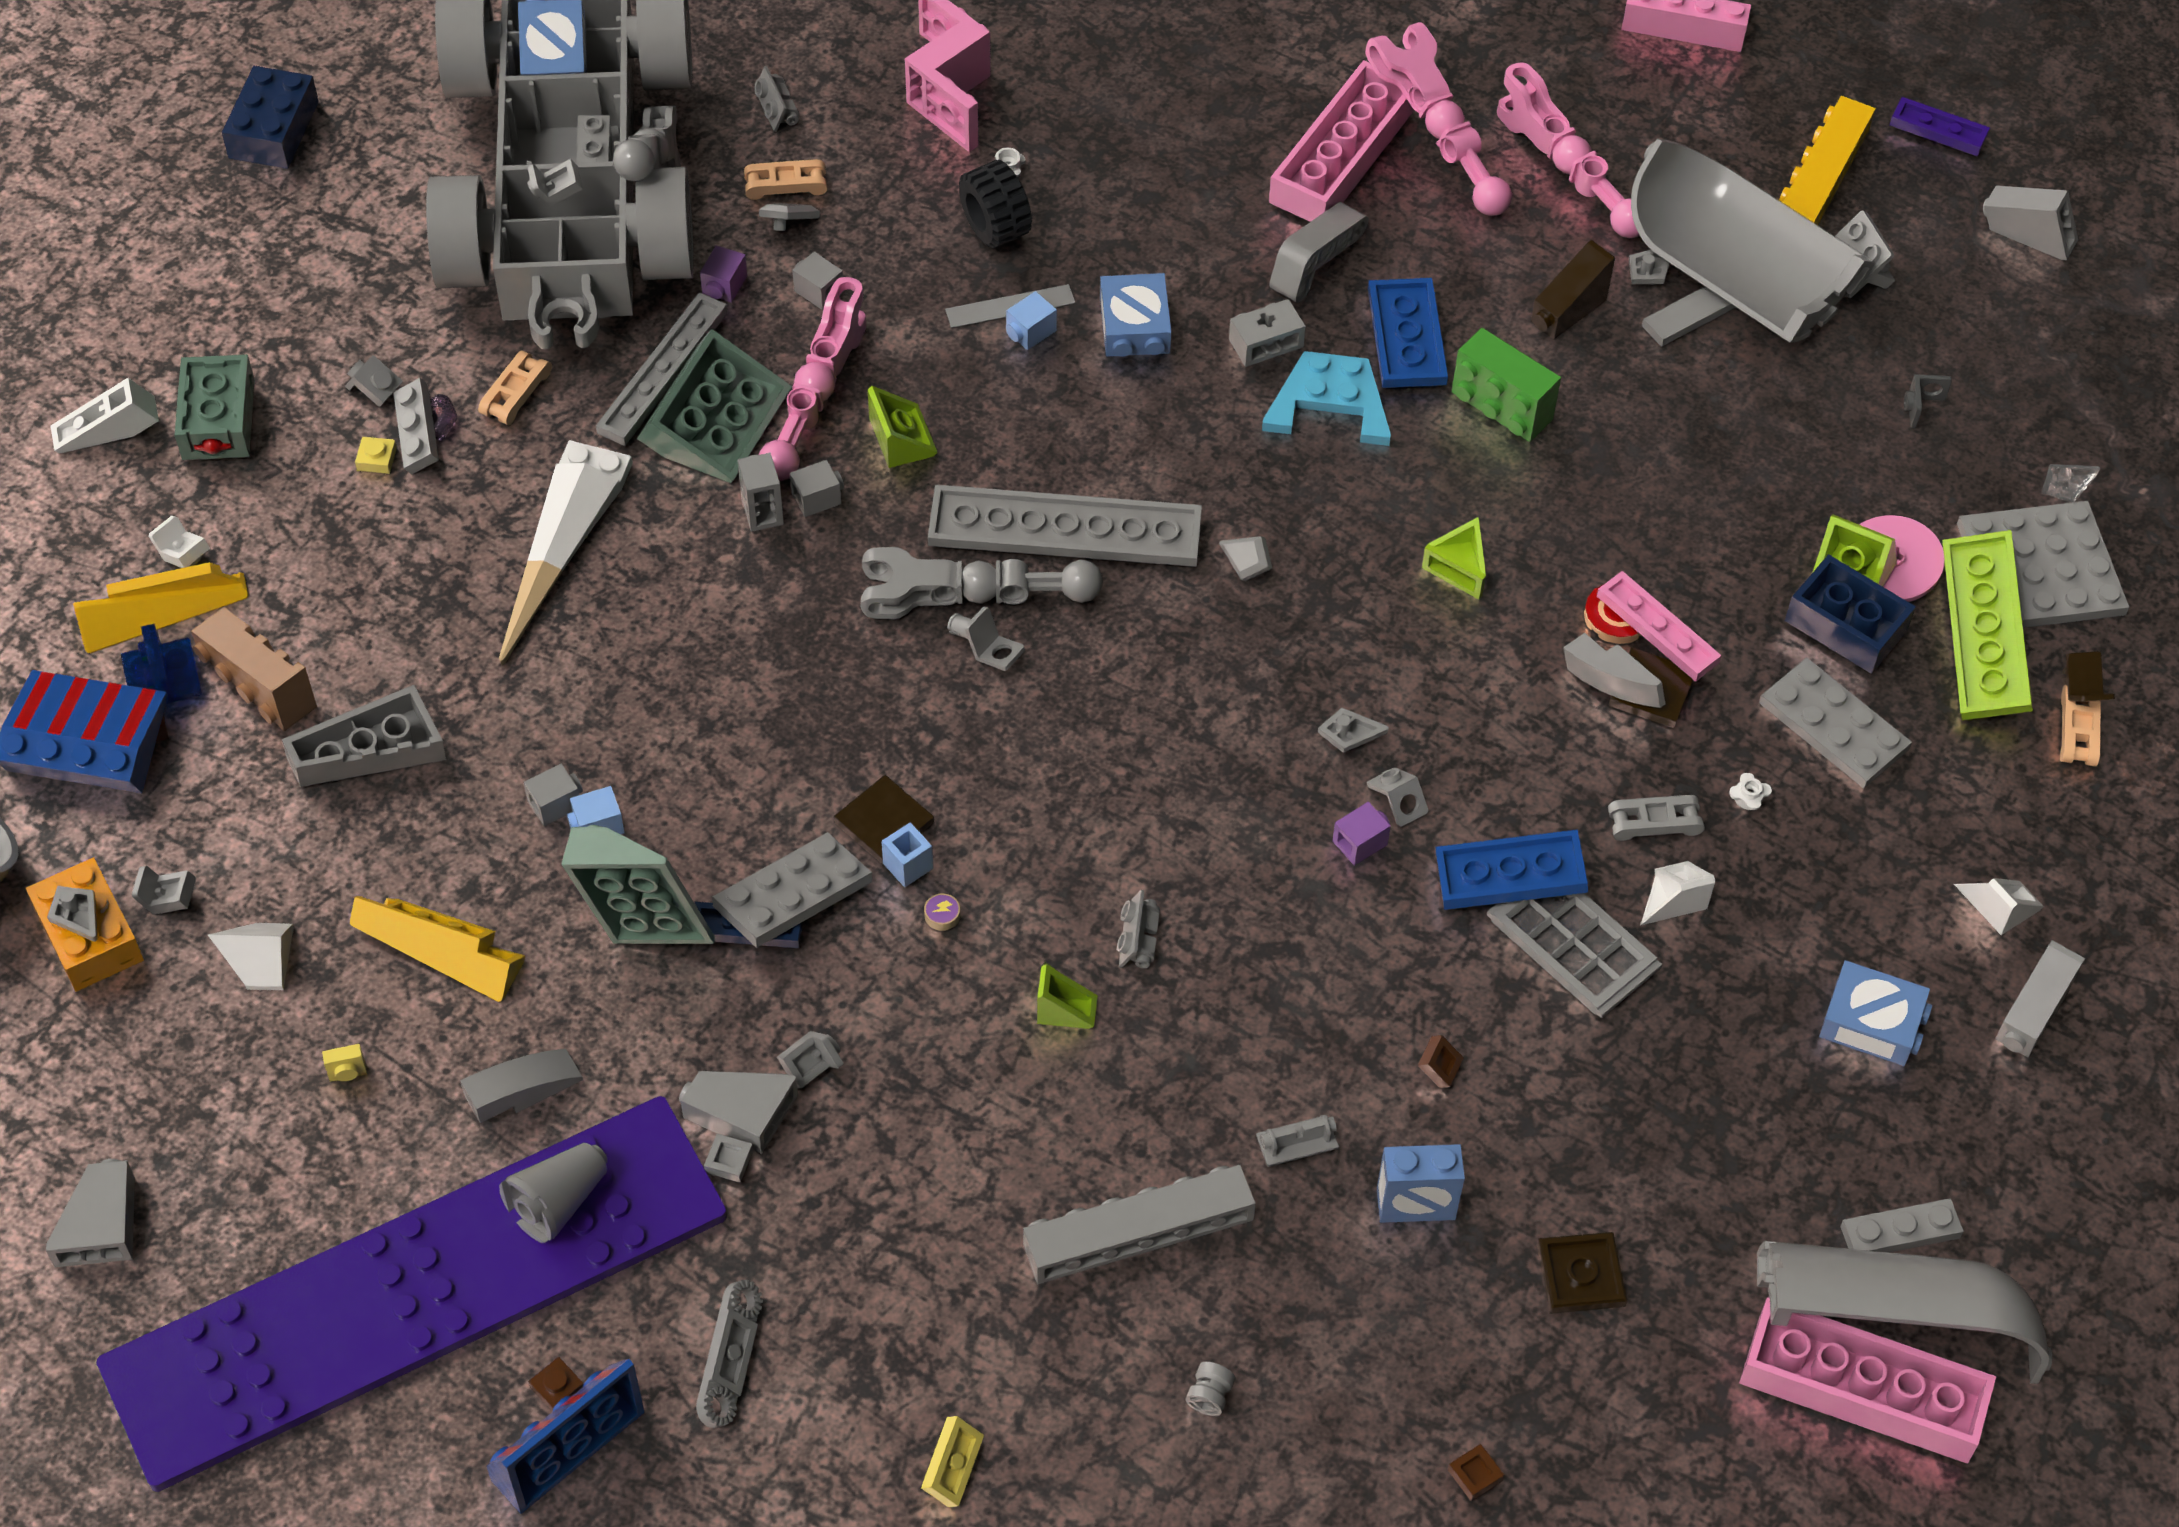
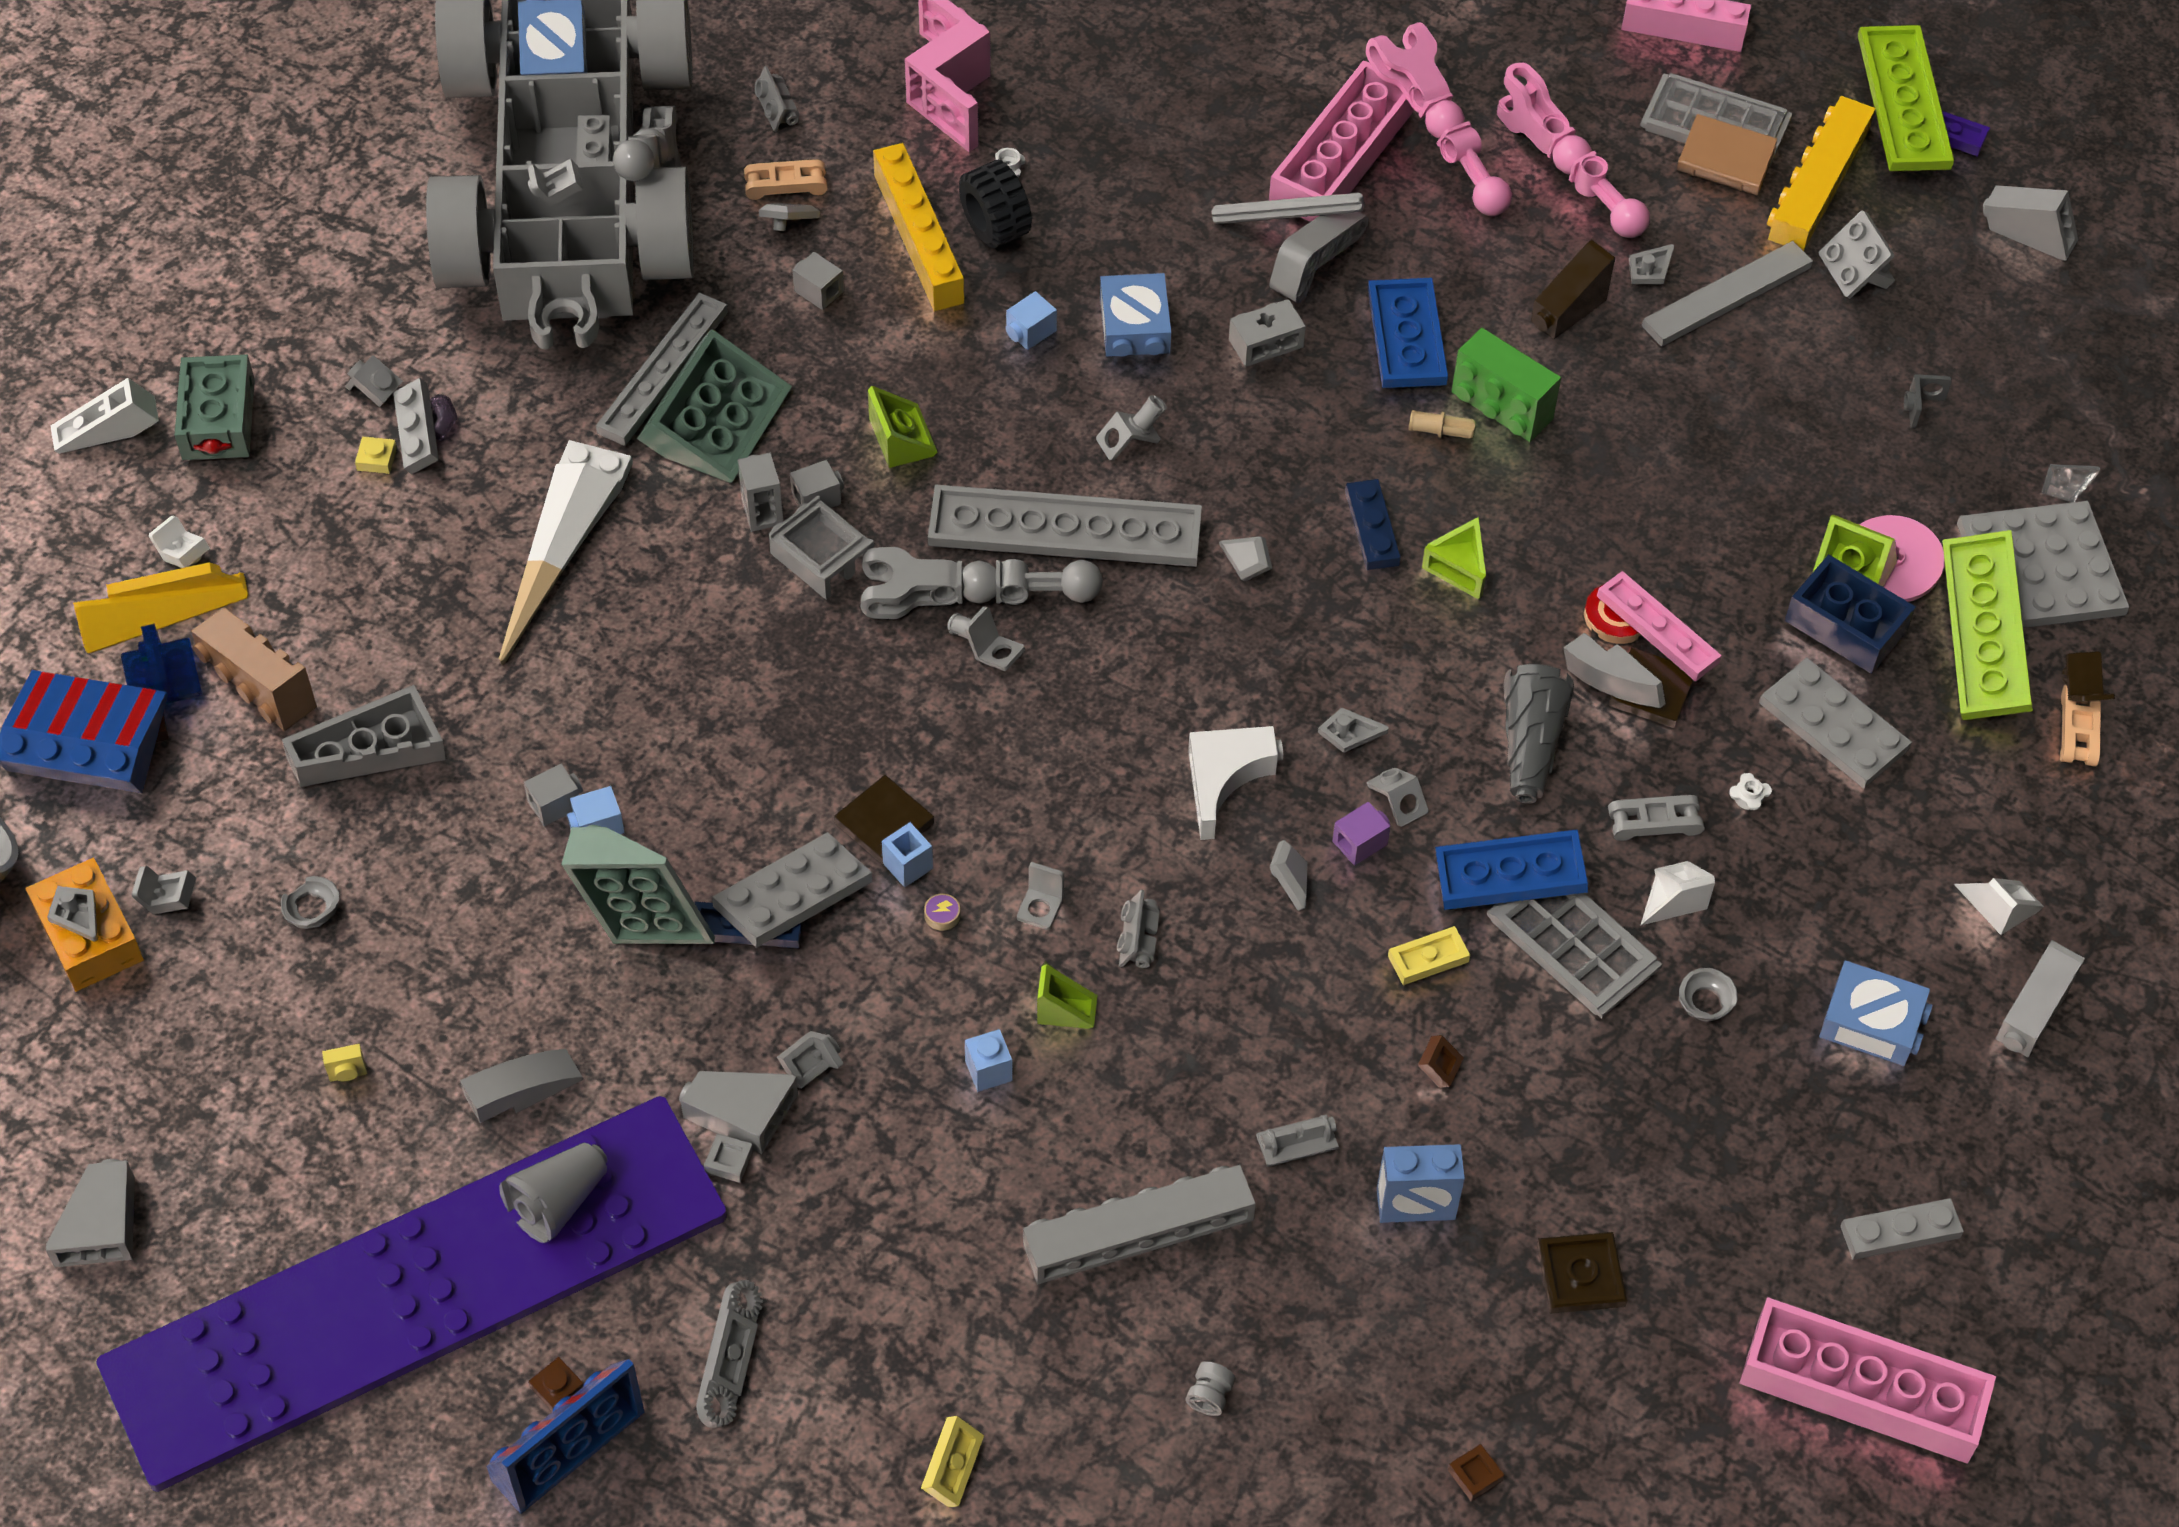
white slope [208,923,294,990] -> none
dark blue brick [222,65,319,169] -> none
yellow wedge [350,896,525,1002] -> none
light nougat plate [478,350,552,425] -> none
medium lavender brick [700,245,747,303] -> none
bright pink piece [759,277,866,481] -> none
light grey sticker [945,284,1075,328] -> none
medium azure wing [1262,351,1391,446] -> none
light grey panel [1631,138,1876,343] -> none
light grey panel [1757,1241,2052,1384] -> none
none -> light grey piece [281,876,339,929]
none -> light grey window [769,495,875,600]
none -> yellow brick [873,143,964,312]
none -> light blue brick [965,1029,1012,1092]
none -> light grey bracket [1017,862,1064,930]
none -> light grey bracket [1096,395,1167,461]
none -> white arch [1188,726,1283,840]
none -> light grey axle [1212,193,1365,224]
none -> light grey piece [1270,840,1308,911]
none -> dark blue plate [1345,479,1400,570]
none -> light yellow plate [1388,926,1470,985]
none -> tan axle [1409,410,1476,439]
none -> dark grey cone [1503,664,1574,804]
none -> clear piece [1640,73,1793,167]
none -> medium nougat piece [1677,114,1777,196]
none -> light grey piece [1679,968,1738,1022]
none -> lime plate [1858,25,1954,171]

